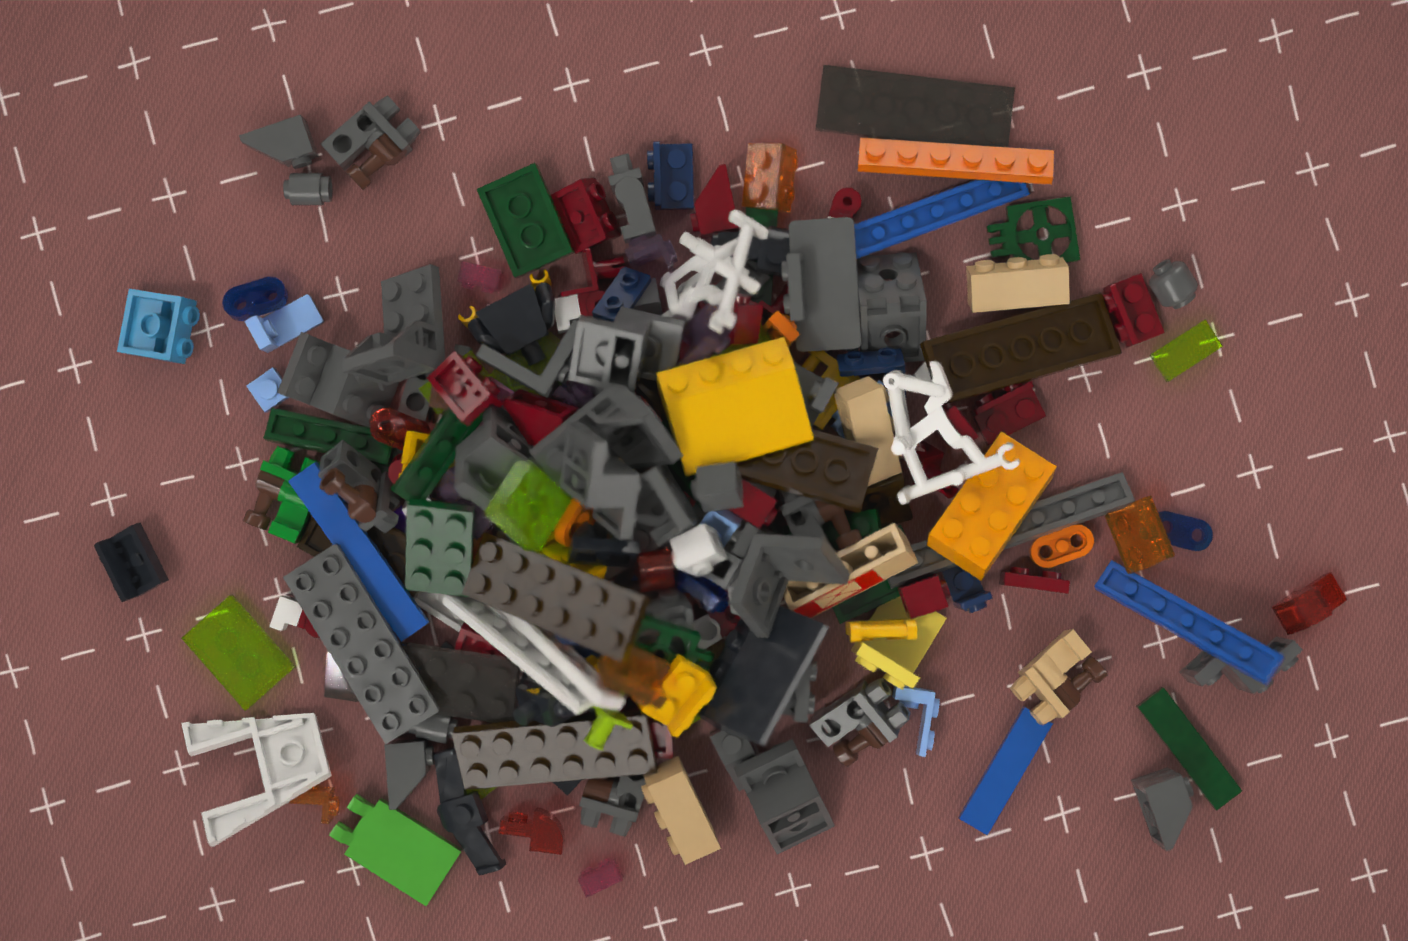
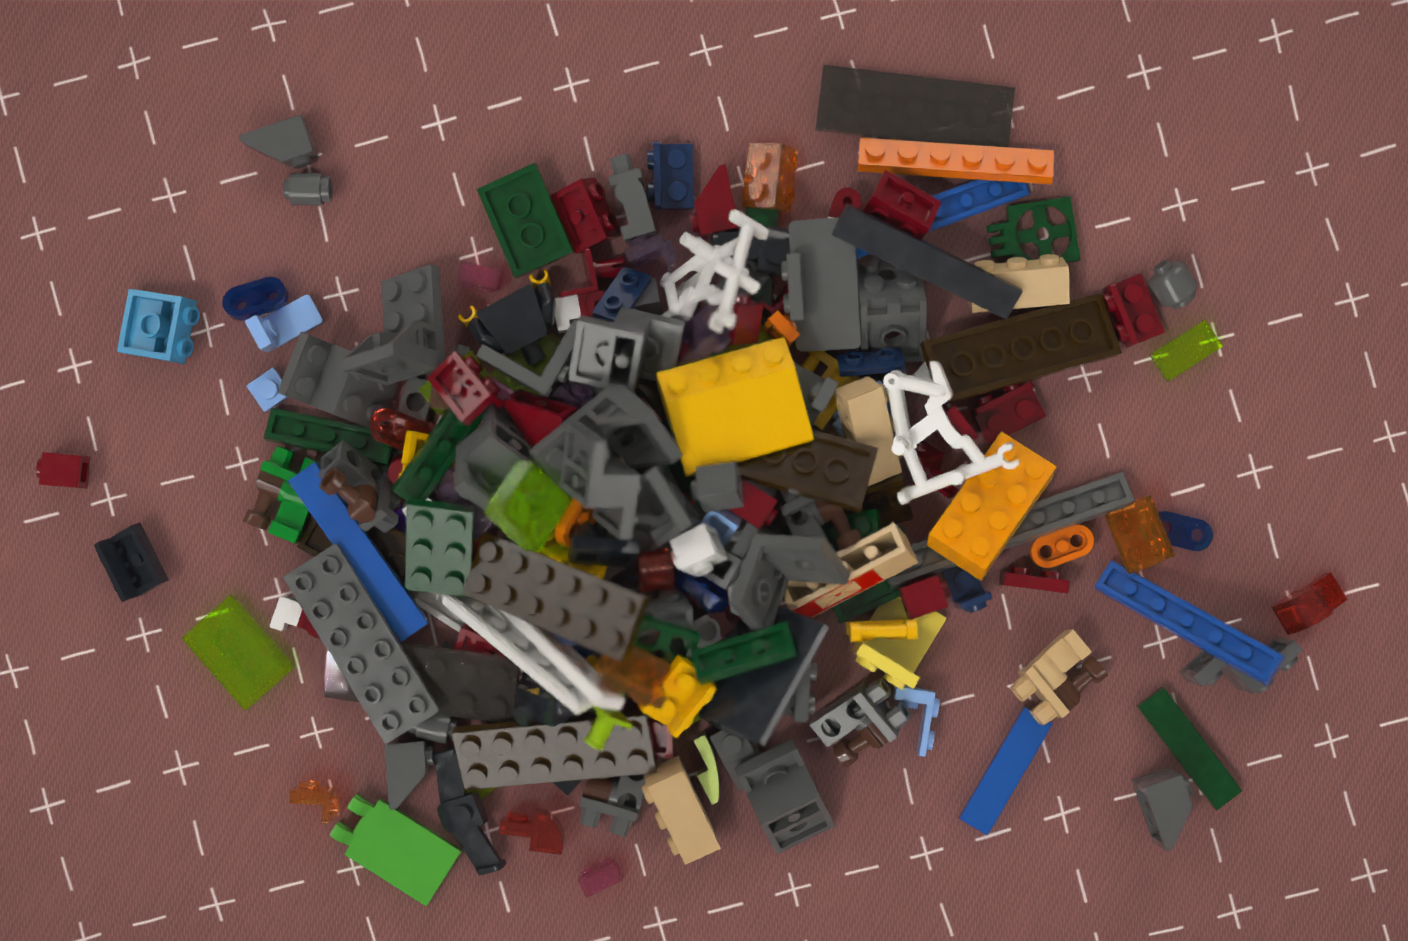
white wing [181,713,332,847] -> none
dark grey hips [320,95,421,190] -> none
none -> dark red brick [36,452,91,489]
none -> dark green plate [691,621,797,685]
none -> yellowish green slope [693,732,719,805]
none -> black tile [832,204,1023,319]
none -> dark red bracket [862,170,942,240]

